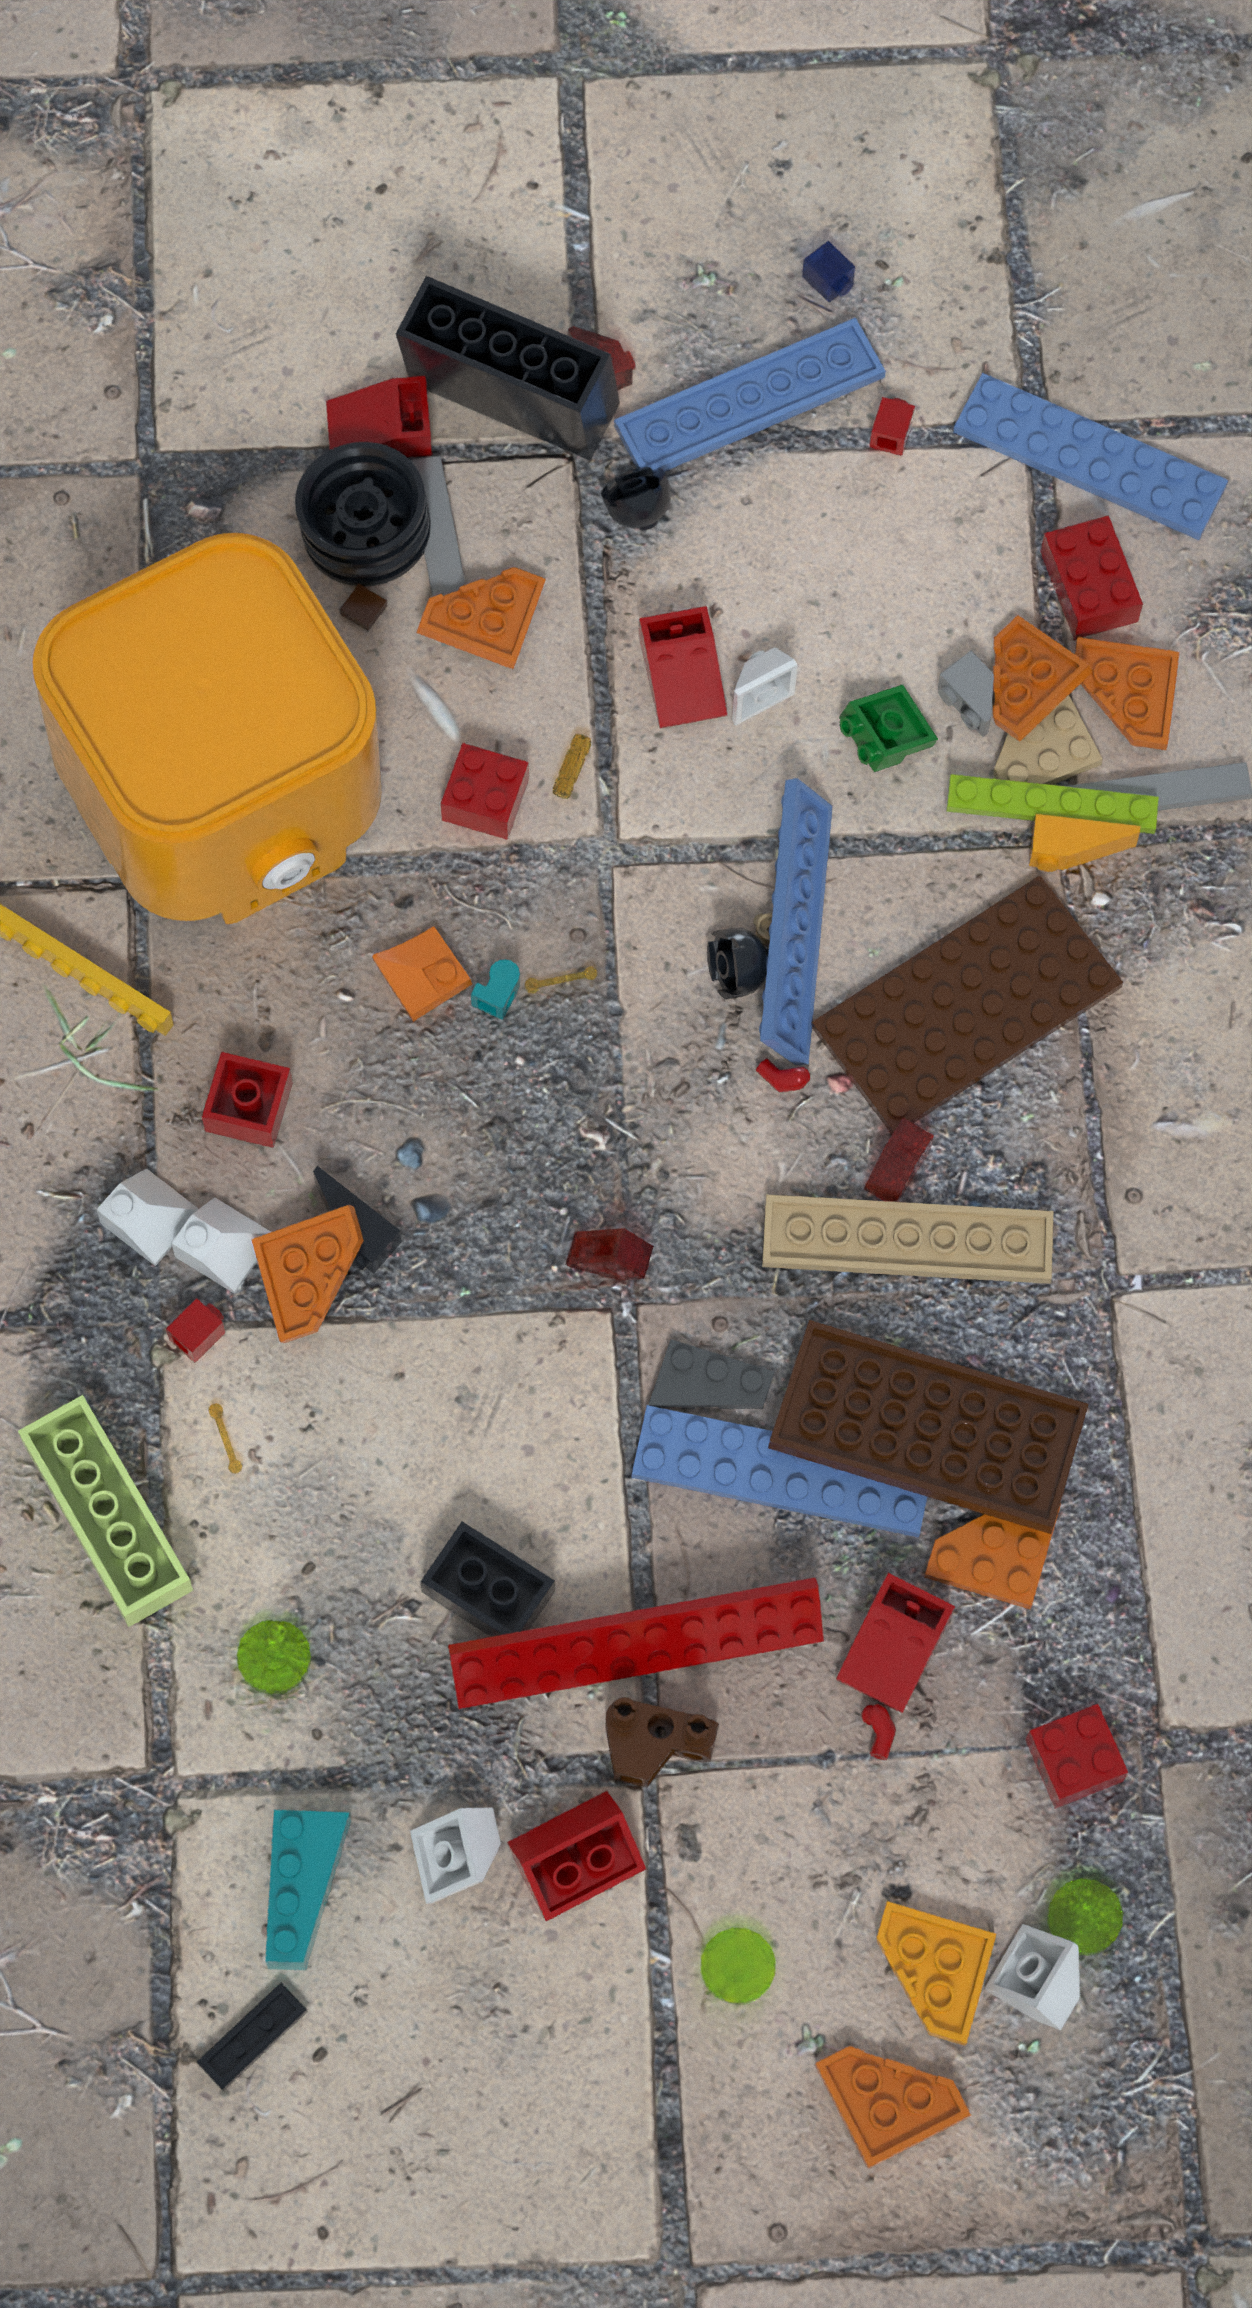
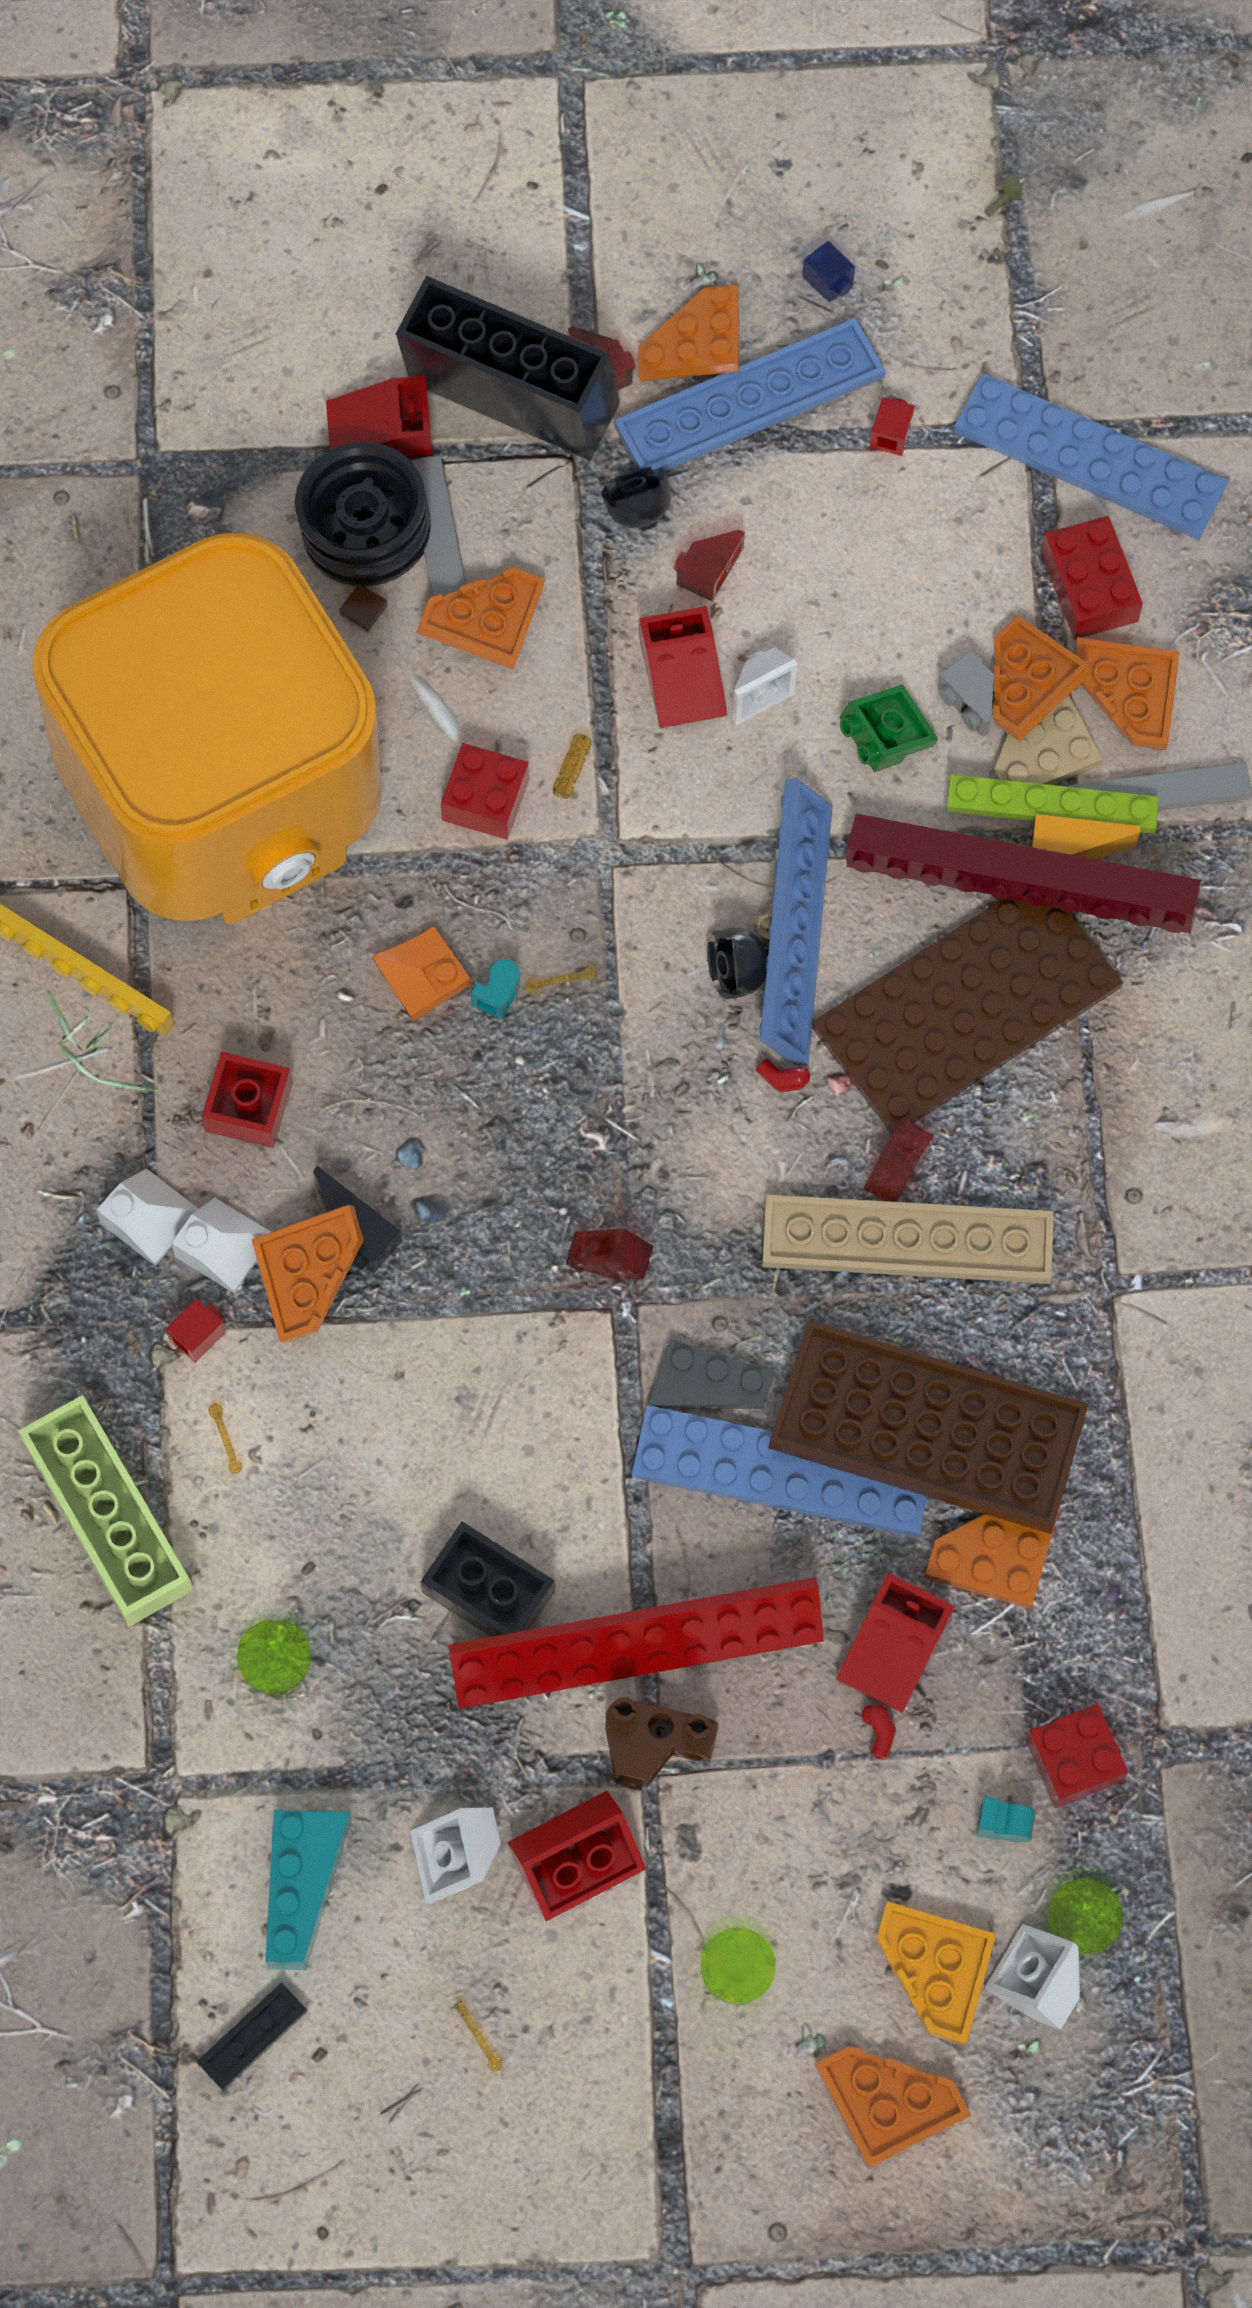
none -> clear yellow hinge [454,2000,503,2072]
none -> orange plate [638,284,740,381]
none -> clear red slope [674,529,745,602]
none -> dark red brick [846,813,1201,934]
none -> teal leg [976,1796,1036,1842]
none -> olive hand [984,174,1022,217]

